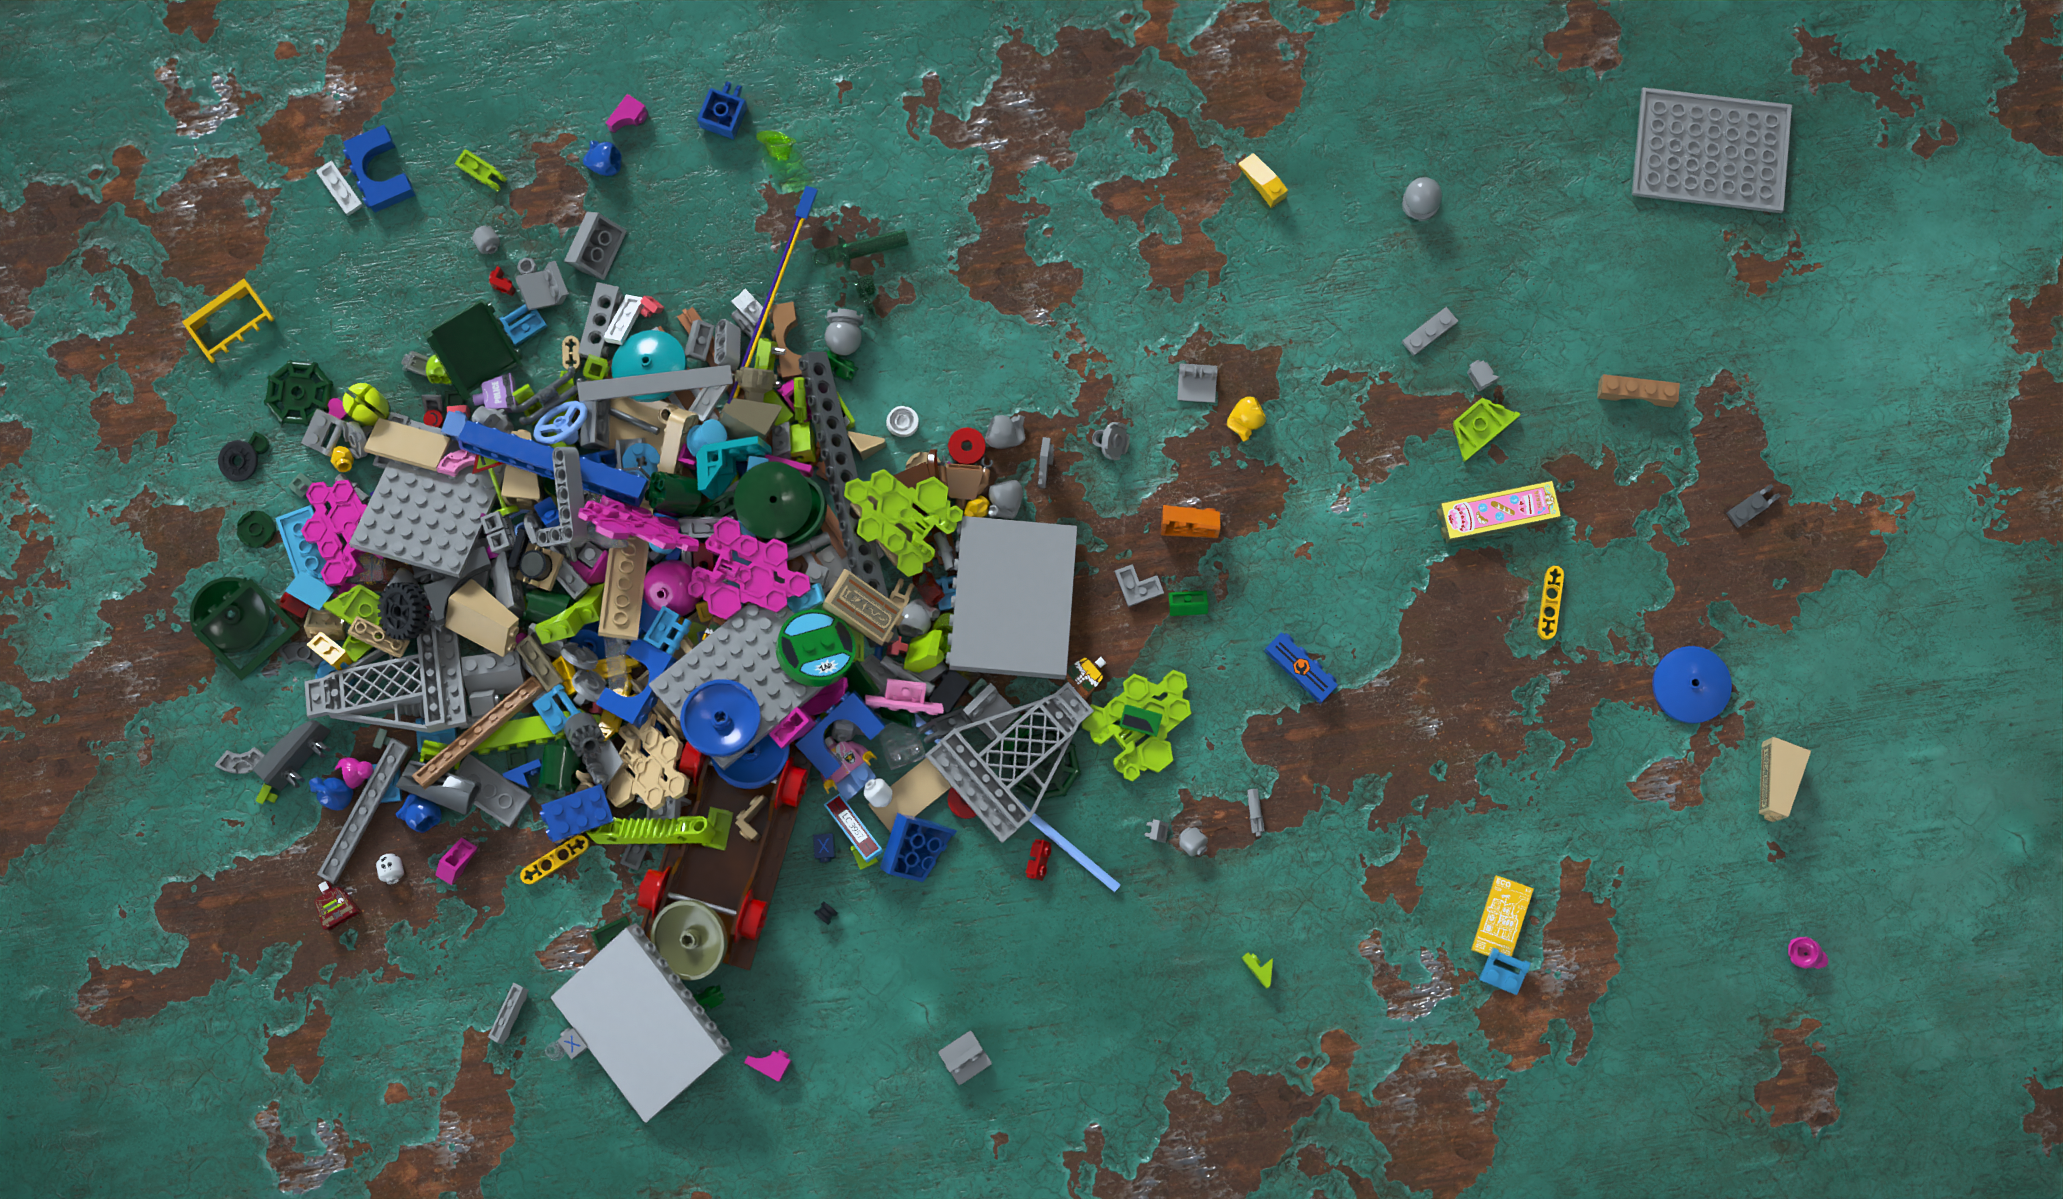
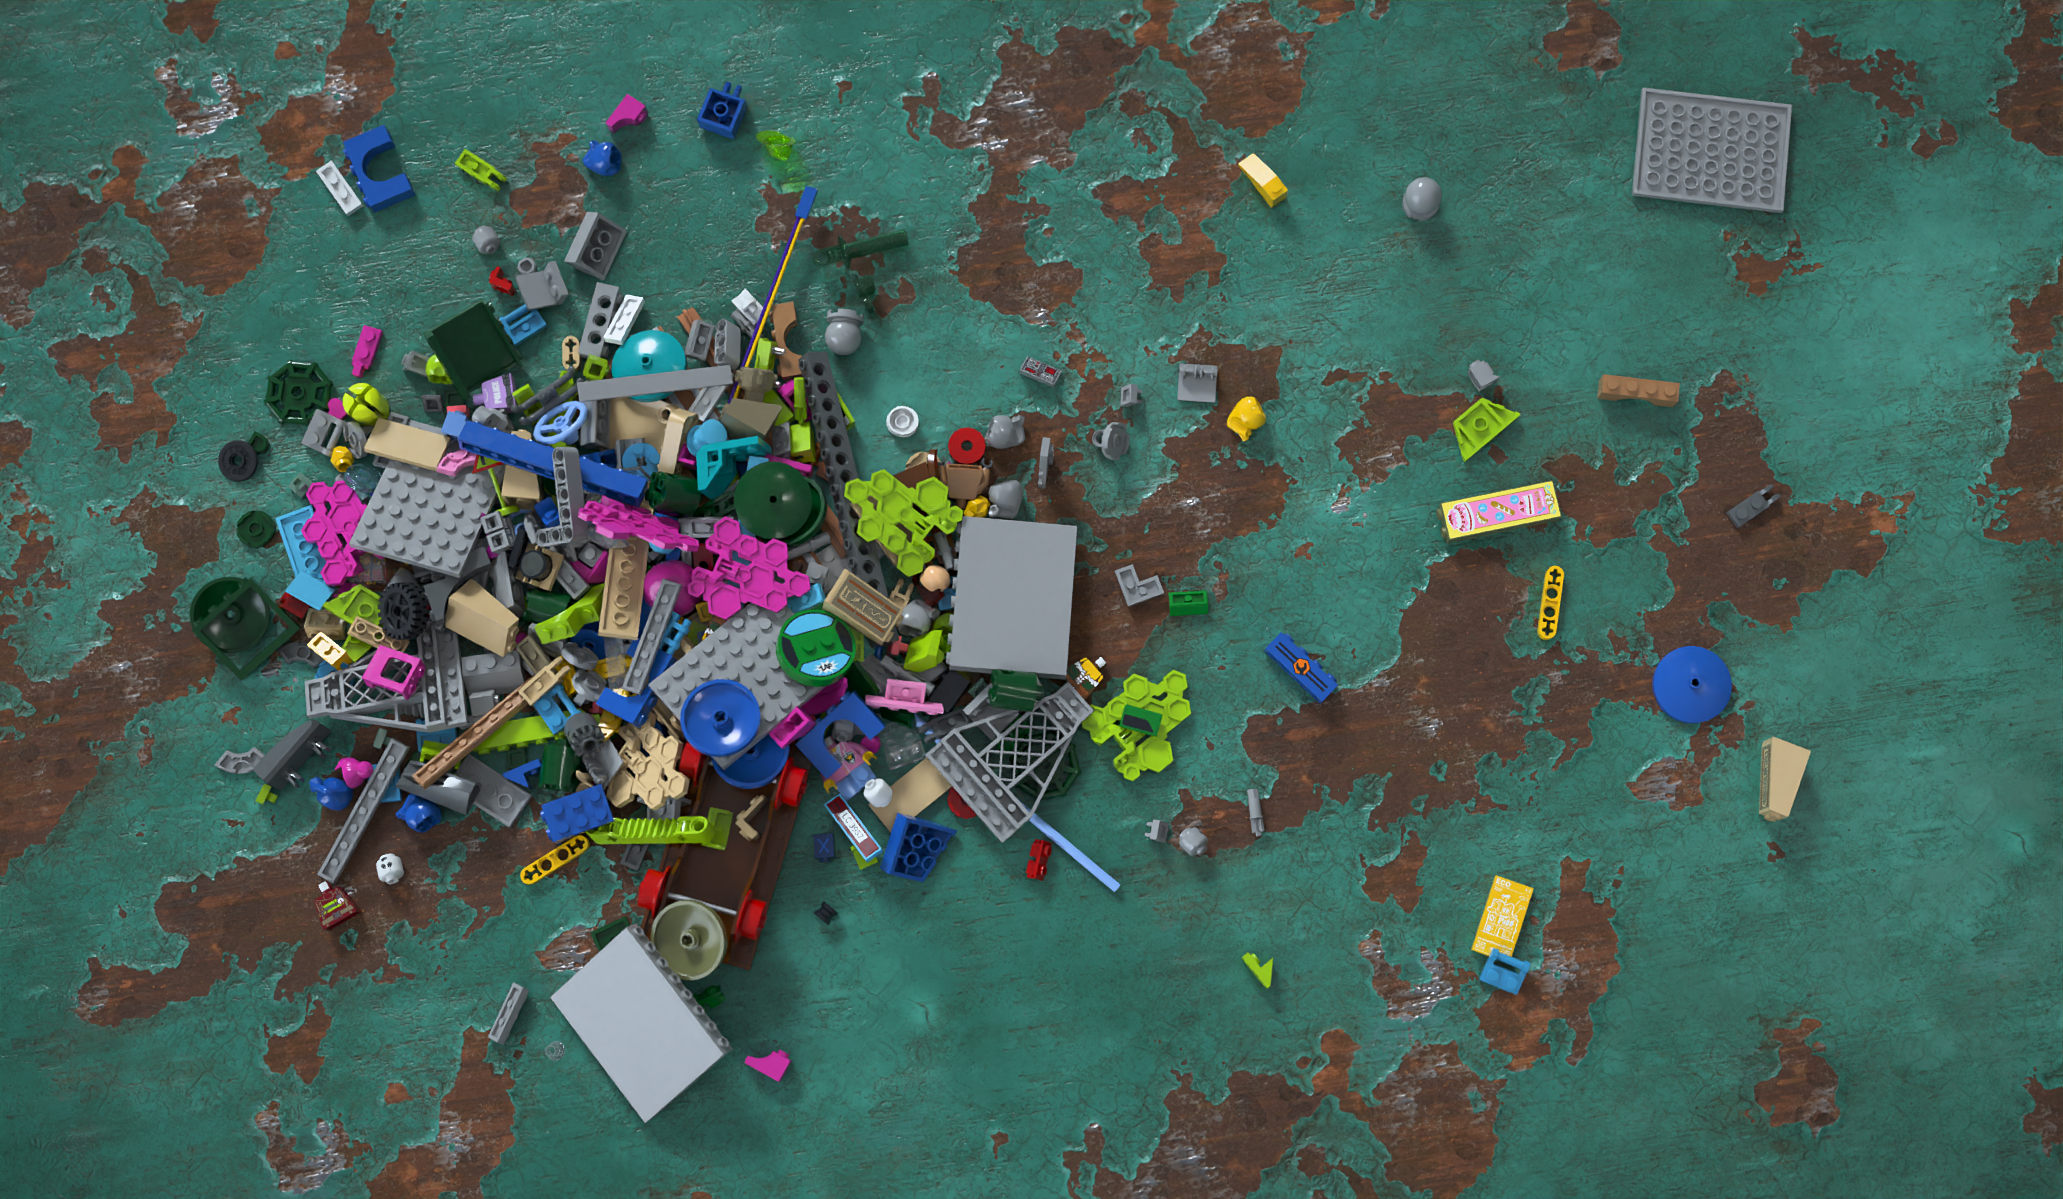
yellow hinge [182,279,274,364] -> none
red tile [423,410,444,428] -> none
dark pink arch [436,837,478,885] -> none
light grey brick [557,1028,589,1059] -> none
dark grey bar [608,407,660,435] -> none
coral tile [640,296,665,317] -> none
green hinge [823,350,859,381] -> none
tan slope [847,431,886,461] -> none
light grey bracket [938,1031,992,1085] -> none
orange wedge [1161,505,1220,538] -> none
light grey plate [1402,307,1458,357] -> none
dark pink piece [1788,937,1829,969] -> none
none -> clear light blue tile [344,464,382,493]
none -> dark pink hinge [352,325,383,378]
none -> dark pink window [362,645,426,700]
none -> tan hinge [518,657,571,706]
none -> light grey tile [622,578,682,695]
none -> dark pink tile [861,735,881,754]
none -> light nougat hair [919,565,951,592]
none -> dark green cylinder [988,669,1042,712]
none -> slope [1020,356,1062,388]
none -> light grey tile [1121,384,1142,407]

